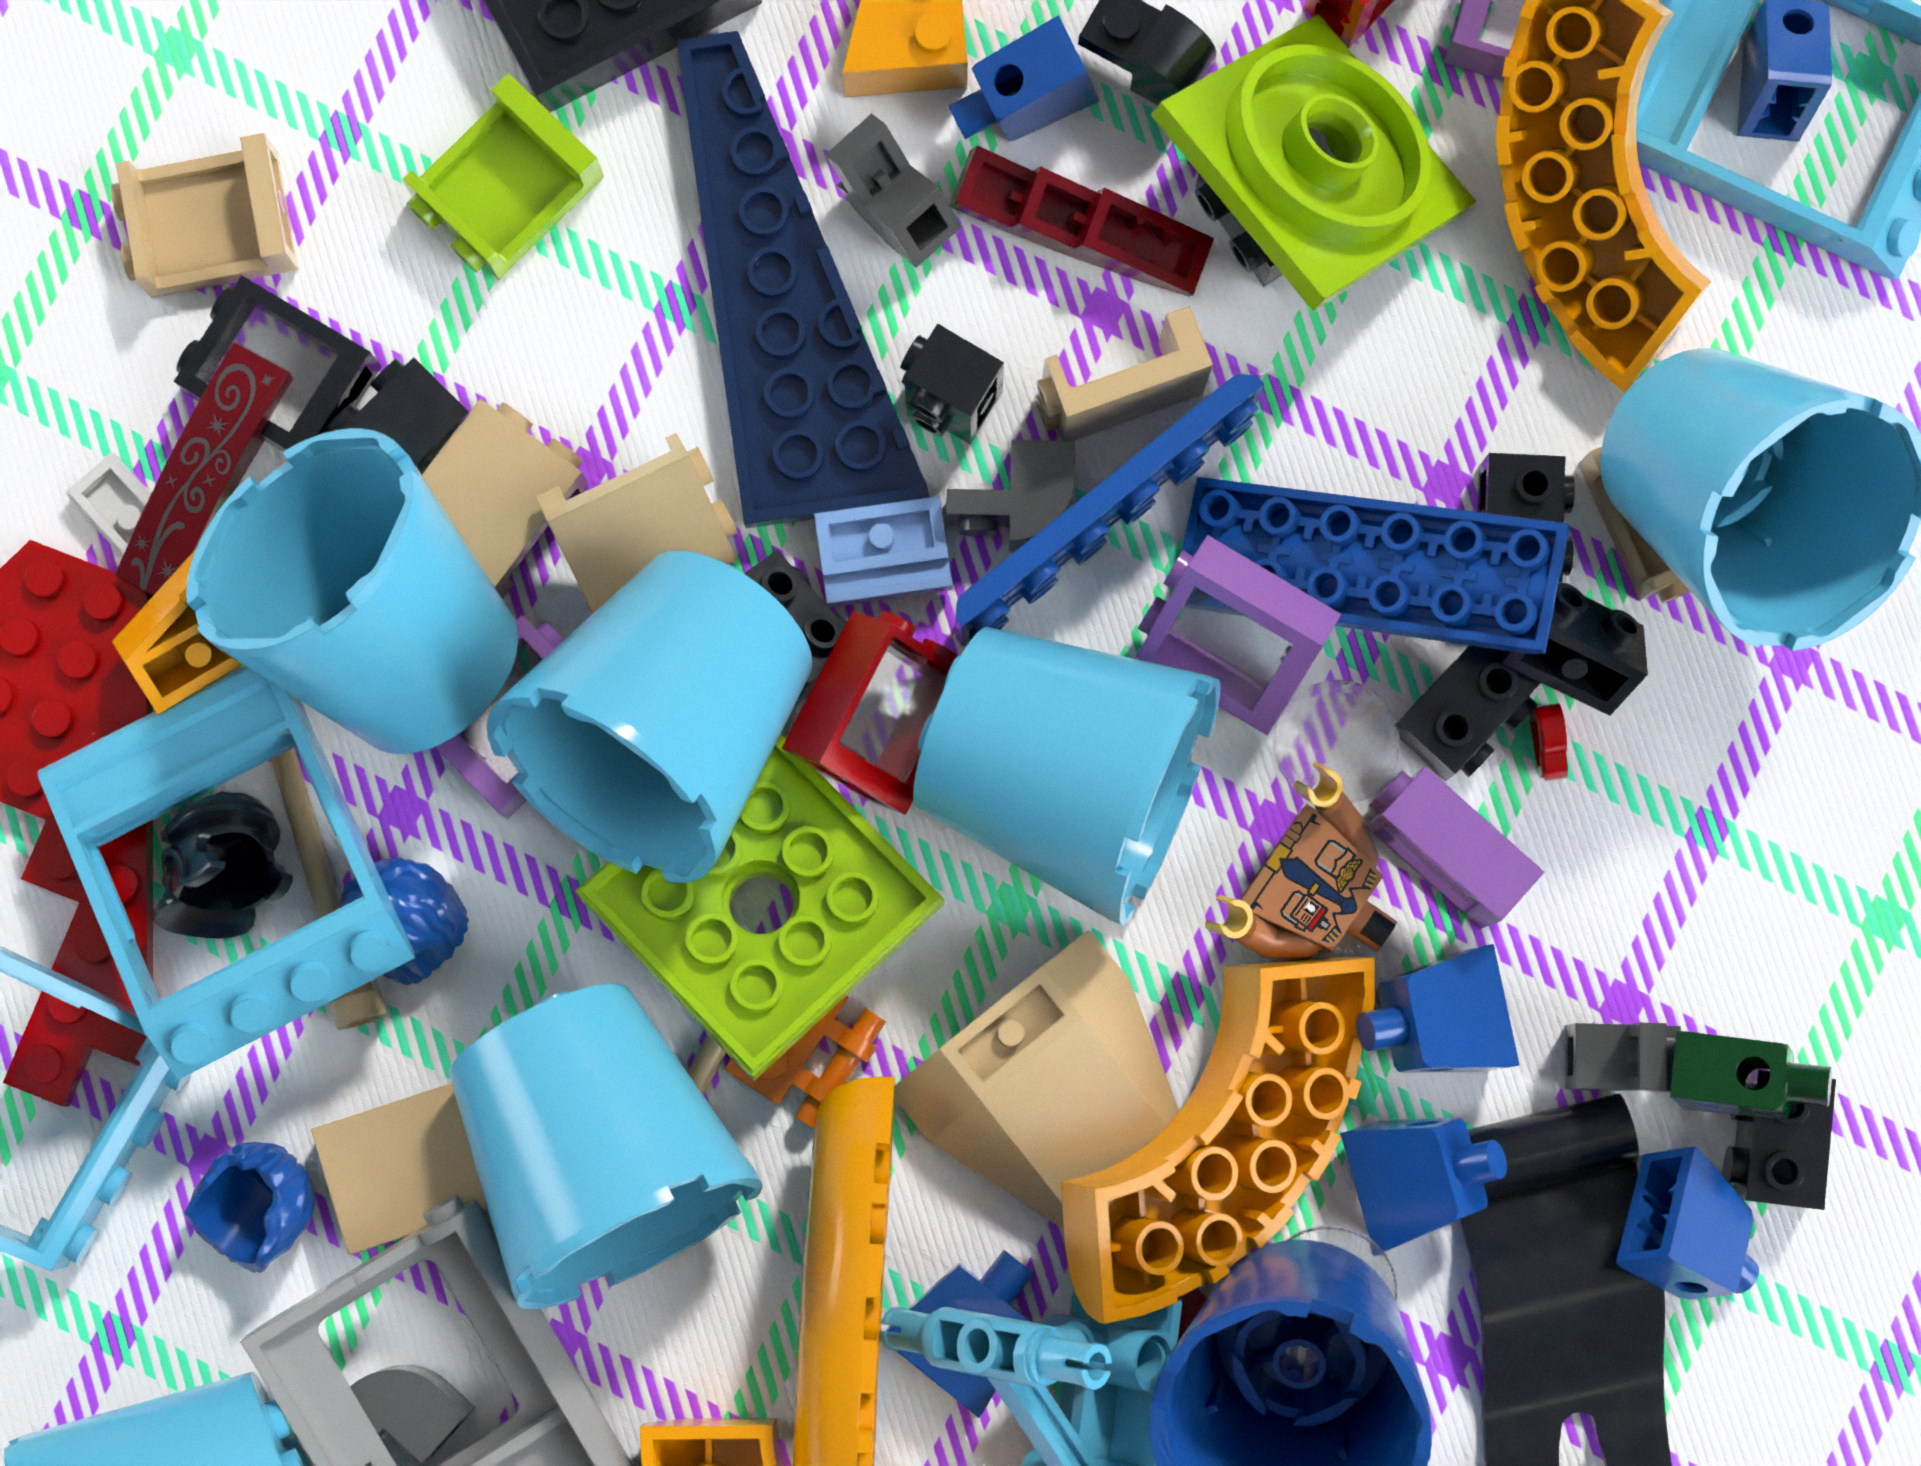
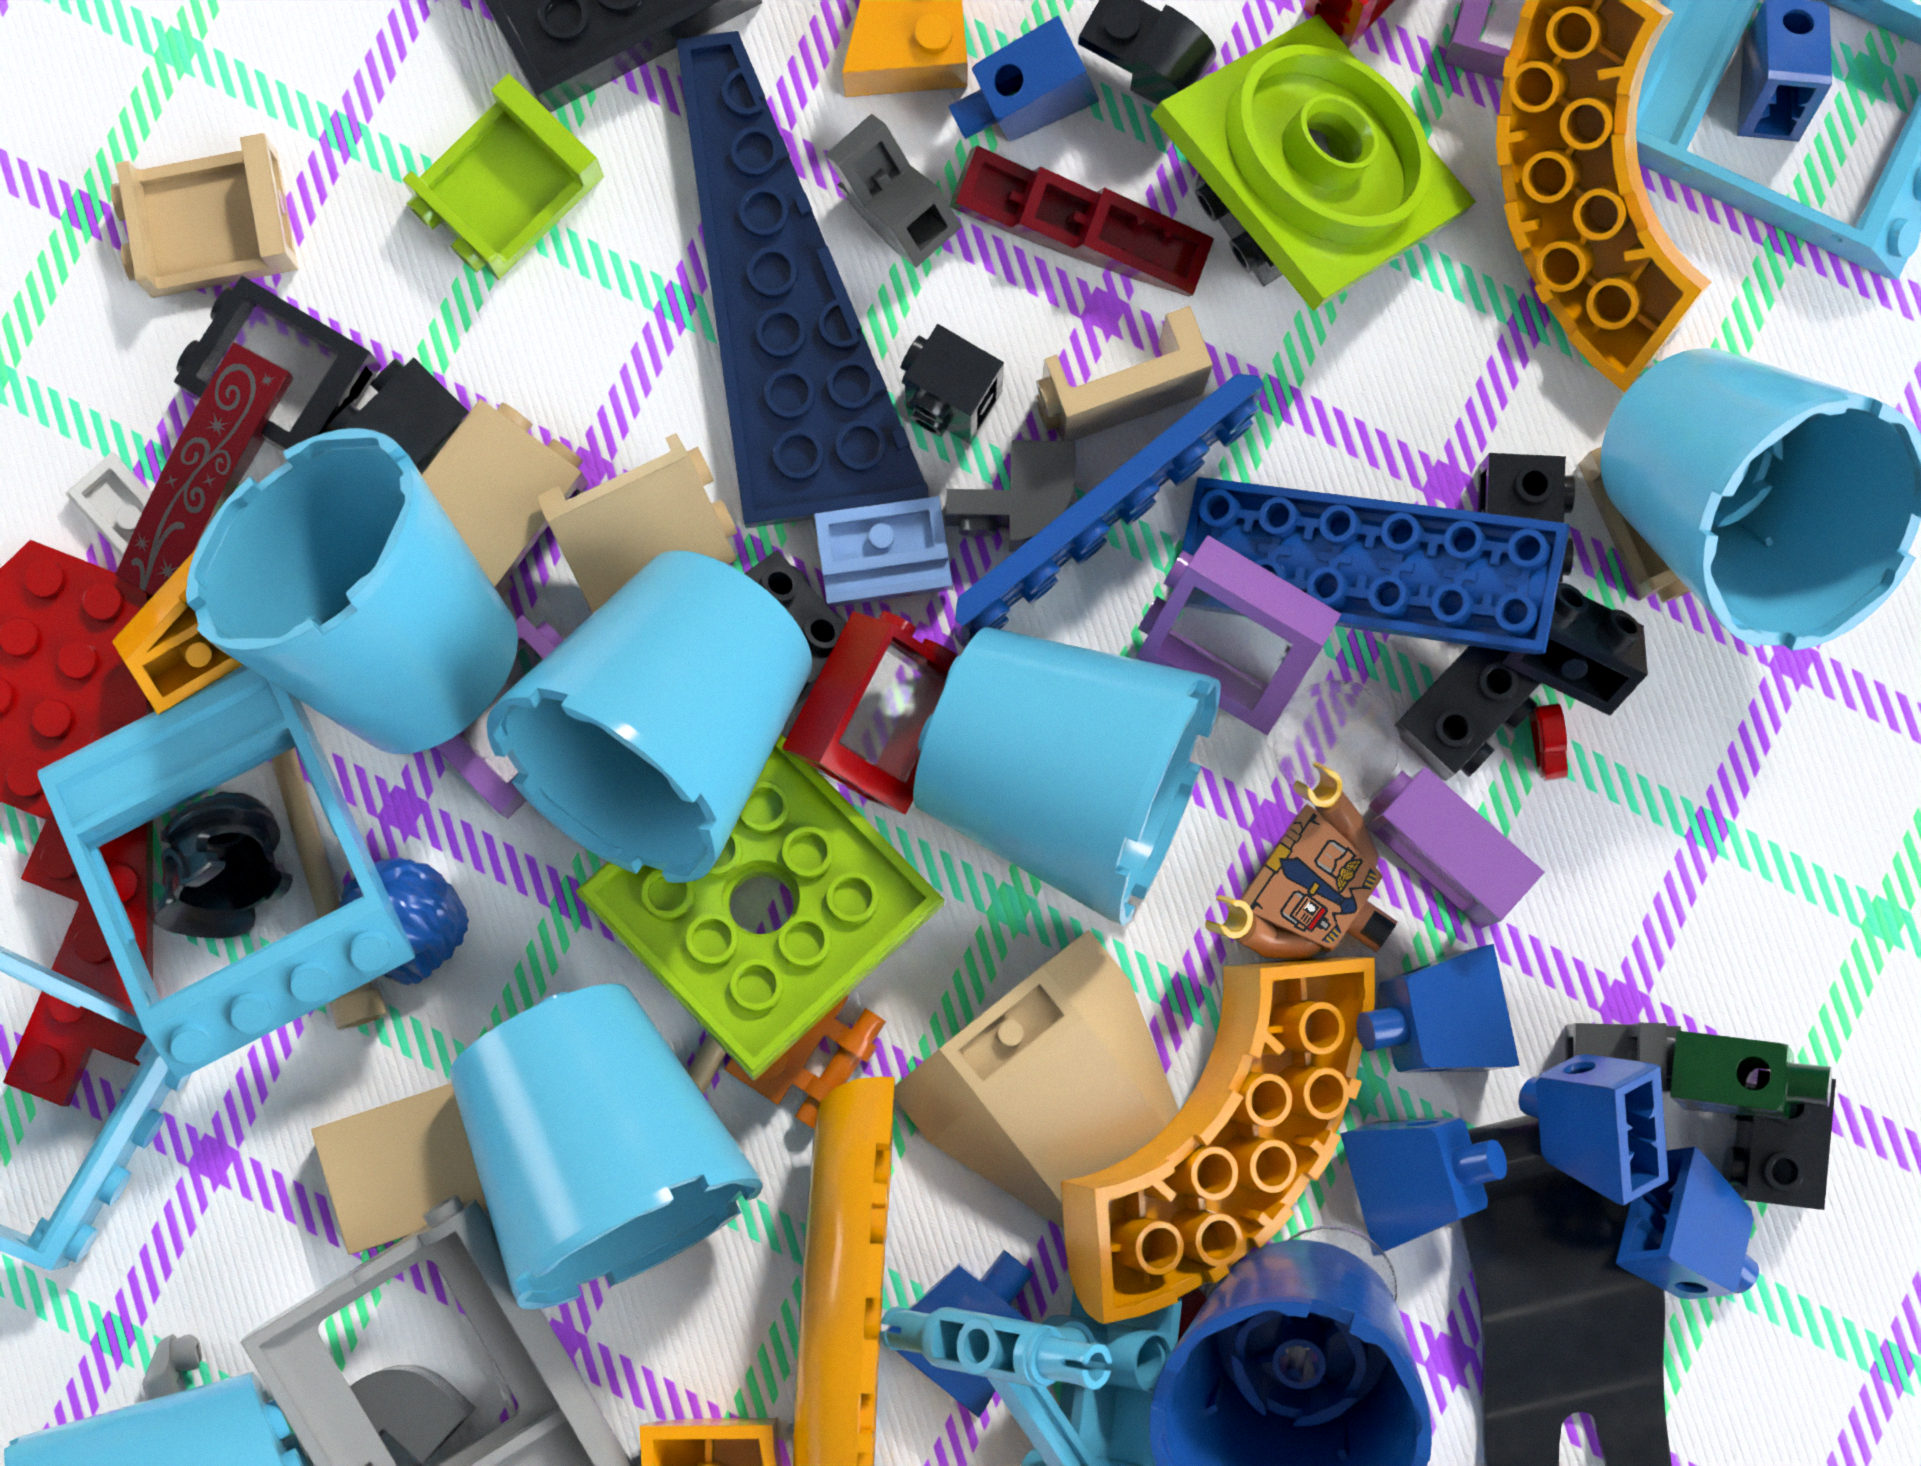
blue hair [184,1142,315,1273] -> none
none -> light grey arm [142,1334,202,1401]
none -> blue torso [1518,1054,1669,1206]

